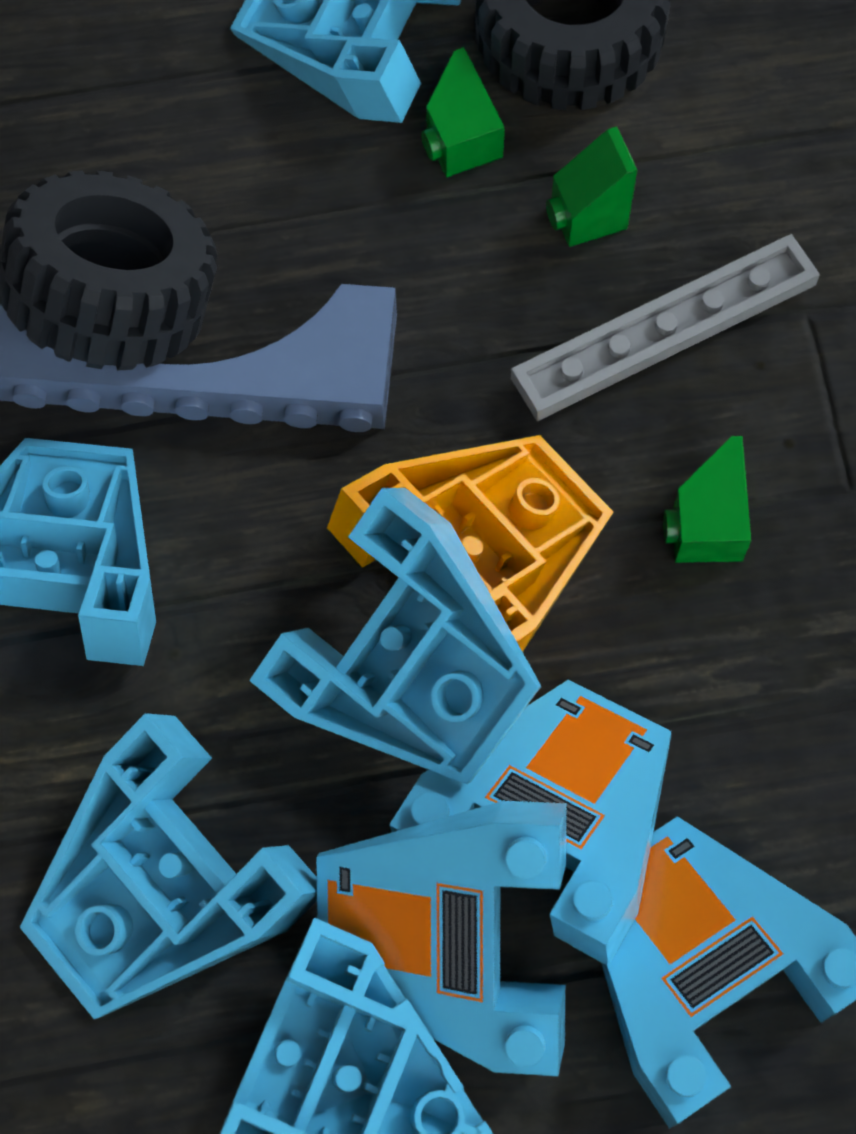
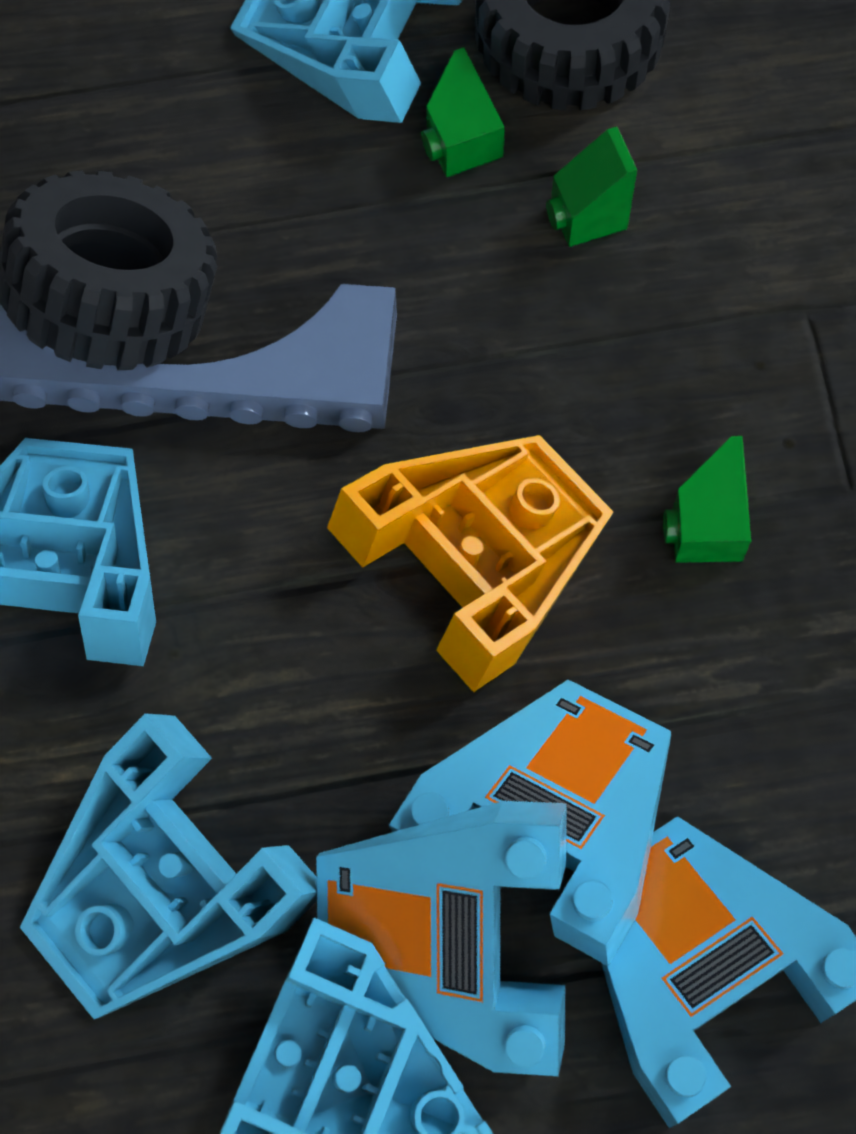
medium azure wedge [249,488,541,784] -> none
light grey plate [511,234,820,421] -> none

